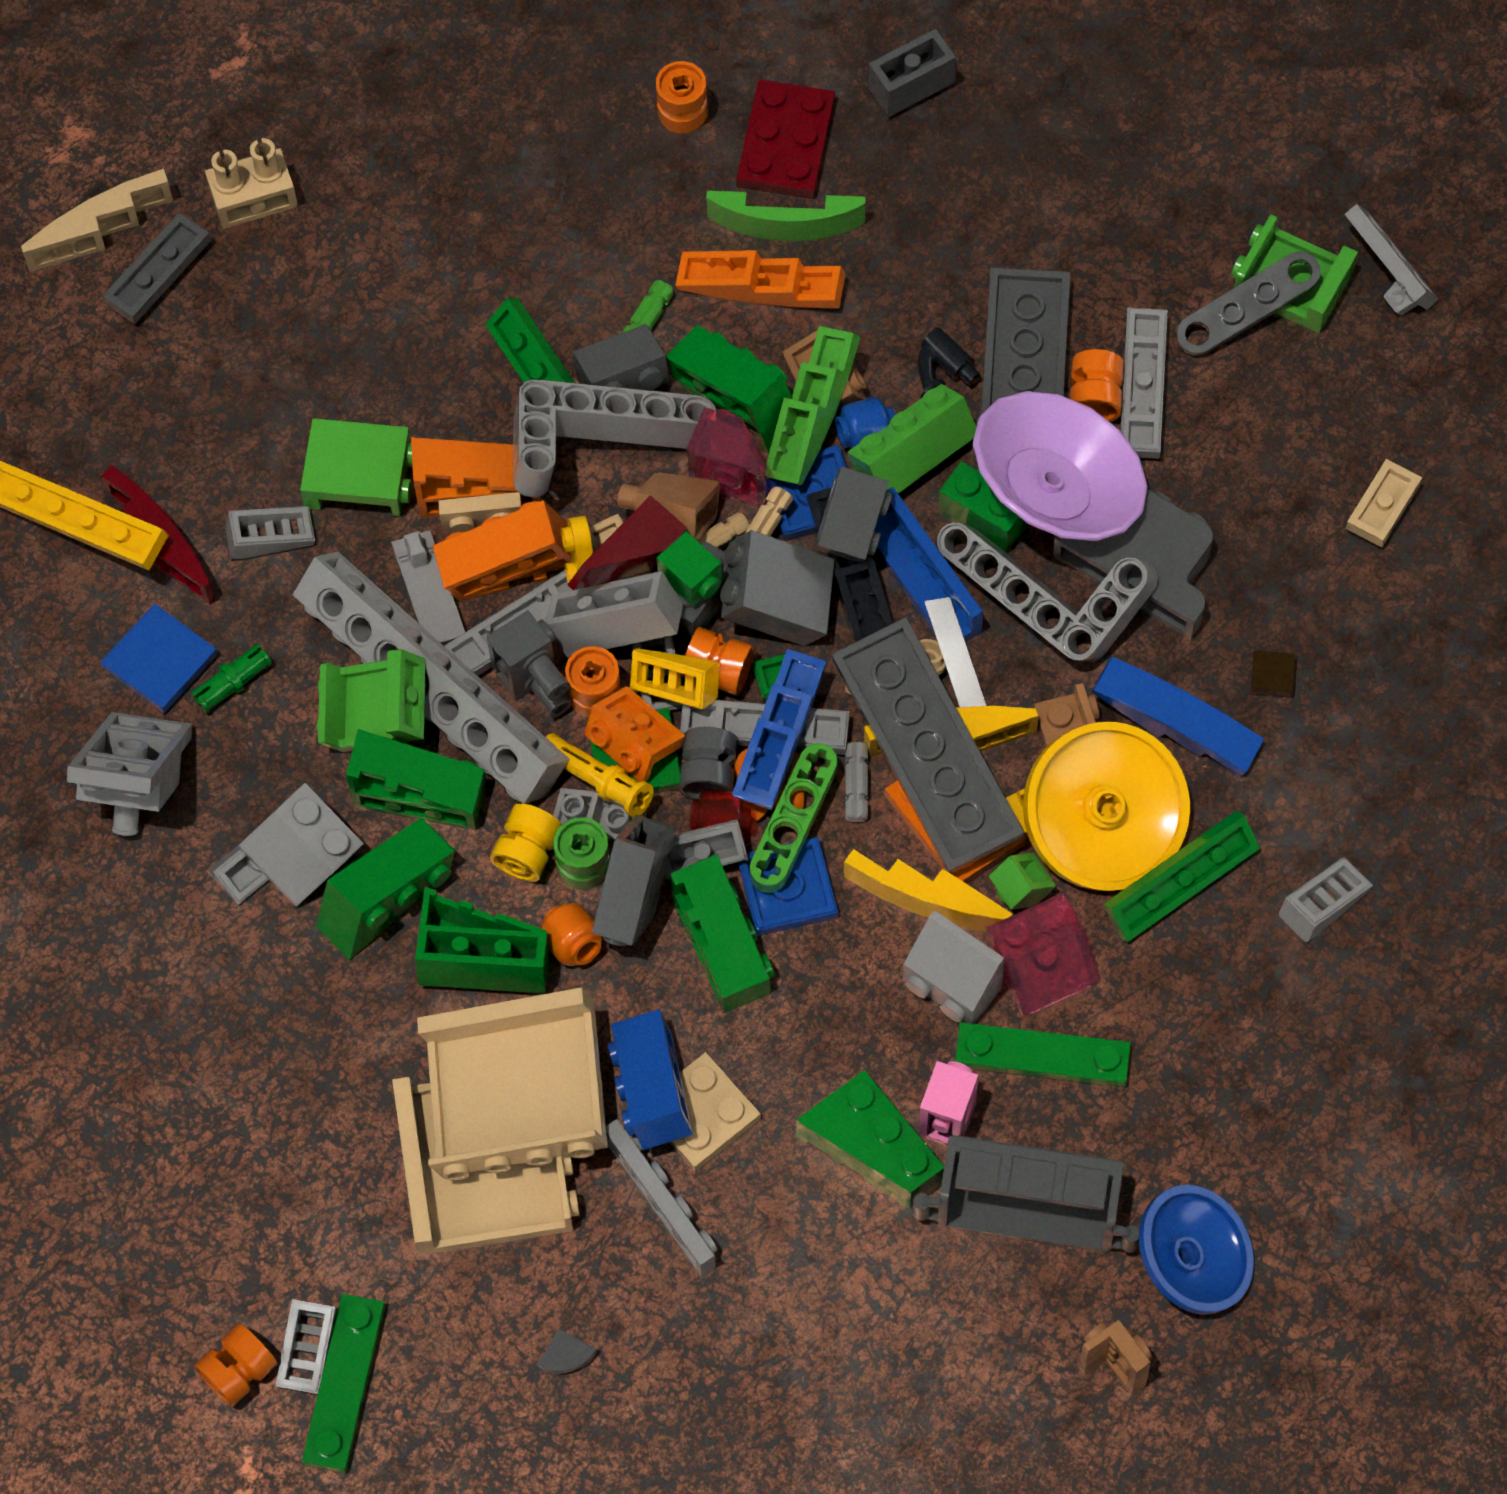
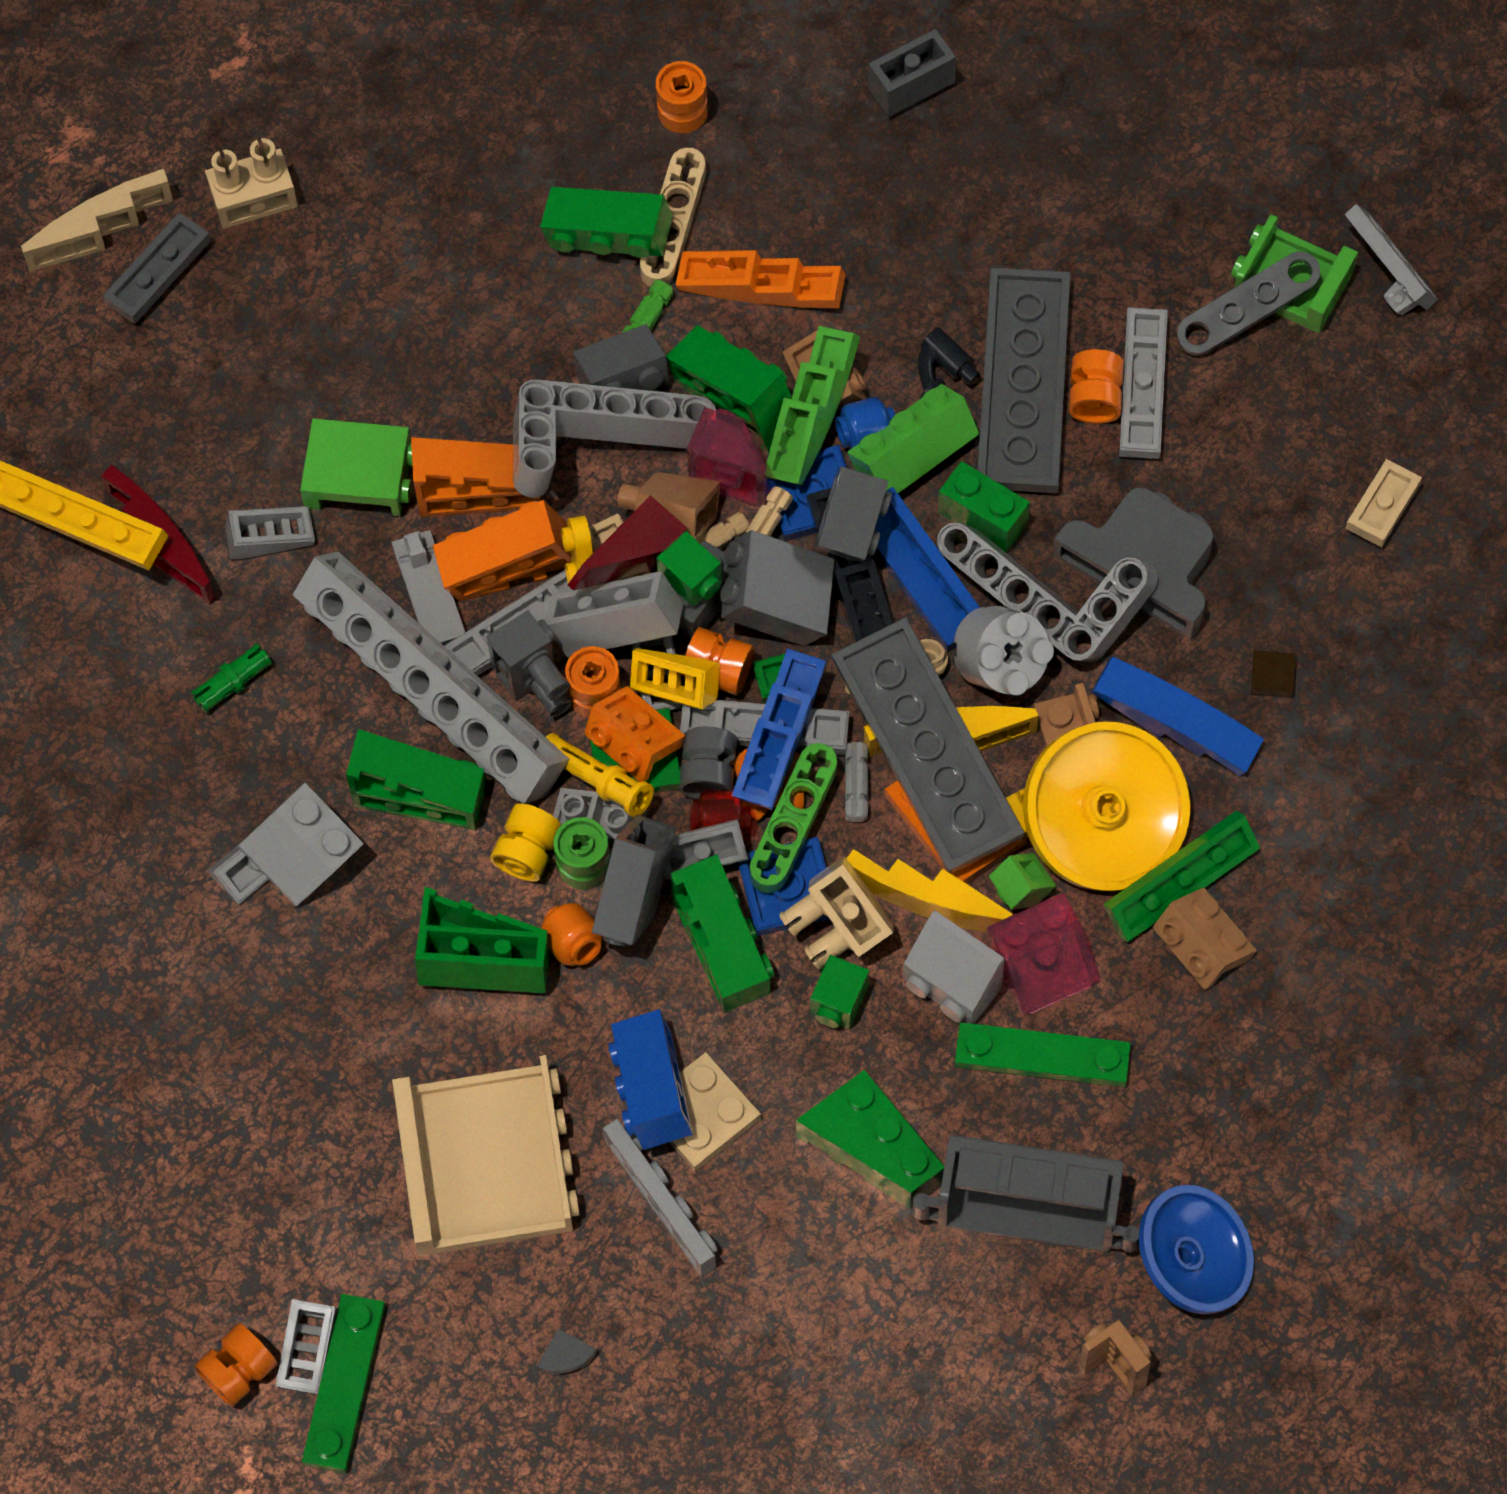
light grey brick [67,712,192,836] -> none
blue tile [100,603,218,714] -> none
green wedge [316,818,455,961] -> none
bright green panel [317,649,426,752] -> none
tan panel [417,987,608,1180] -> none
tan plate [438,492,522,533] -> none
green plate [485,298,575,383] -> none
bright green slope [706,191,866,241] -> none
dark red plate [736,79,835,199] -> none
bright pink brick [919,1061,978,1146] -> none
white sticker [925,597,986,707] -> none
lavender dish [972,391,1148,541] -> none
light grey slope [1279,857,1373,942] -> none
none -> green brick [540,187,673,258]
none -> tan beam [640,148,706,287]
none -> tan brick [779,856,894,970]
none -> green brick [810,955,869,1029]
none -> light grey brick [954,606,1054,696]
none -> medium nougat bracket [1153,887,1257,989]

